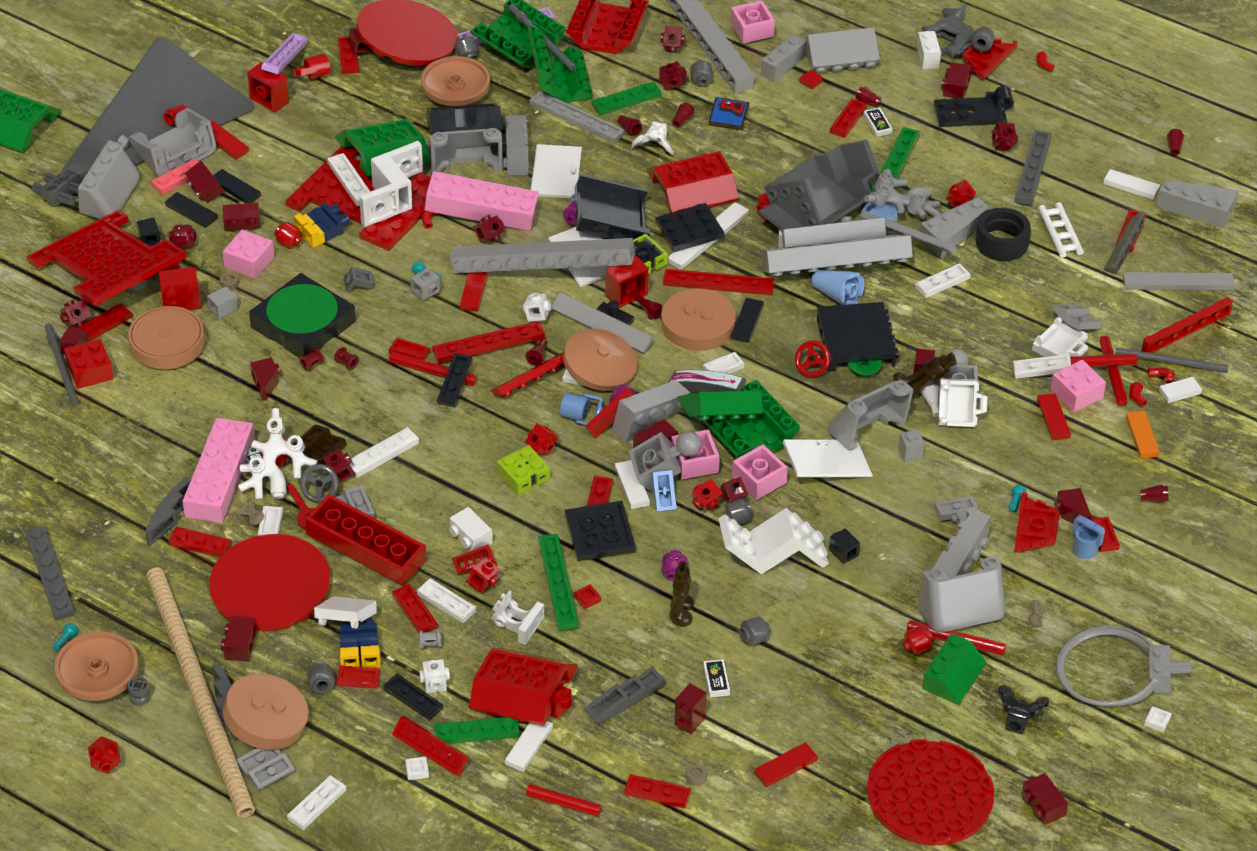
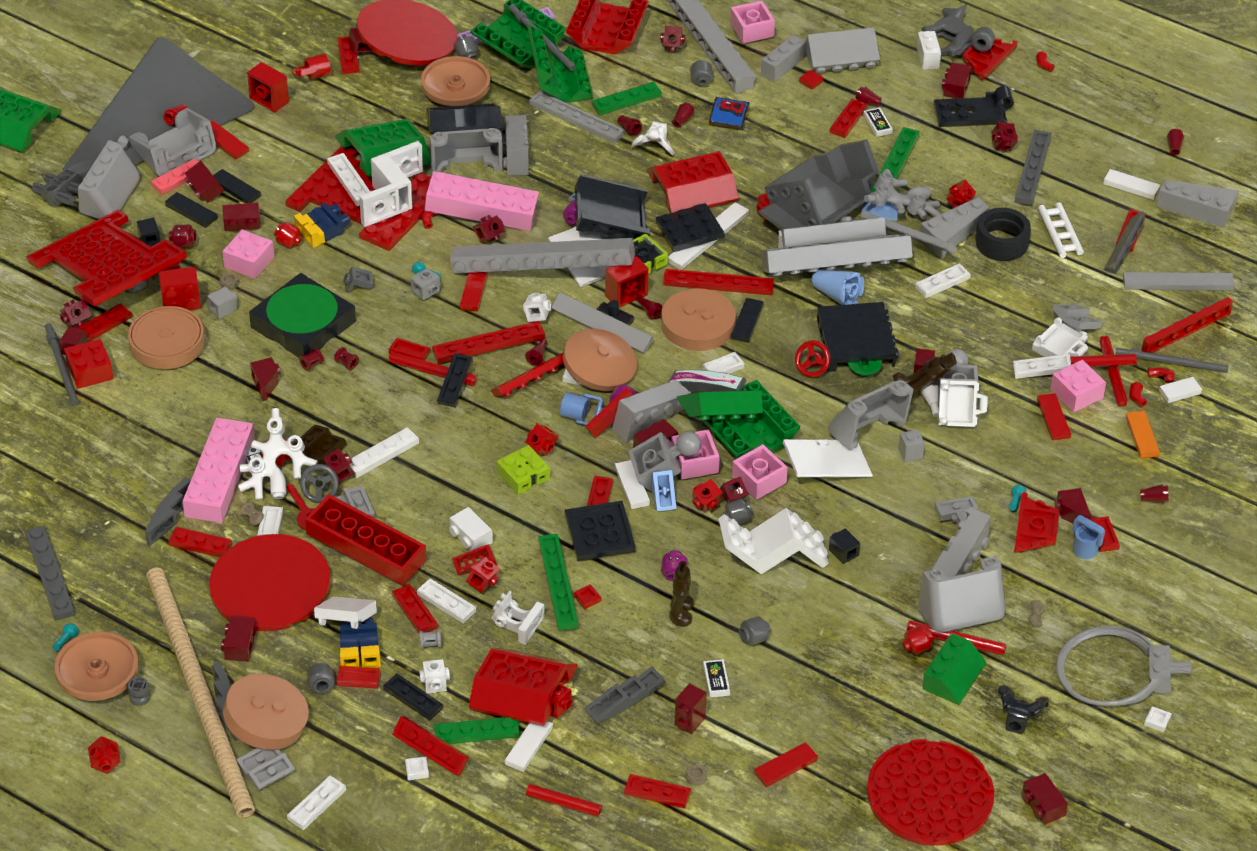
lavender tile [261,33,308,74] -> none
white container [530,144,582,198] -> none
dark red brick [659,61,687,91] -> none

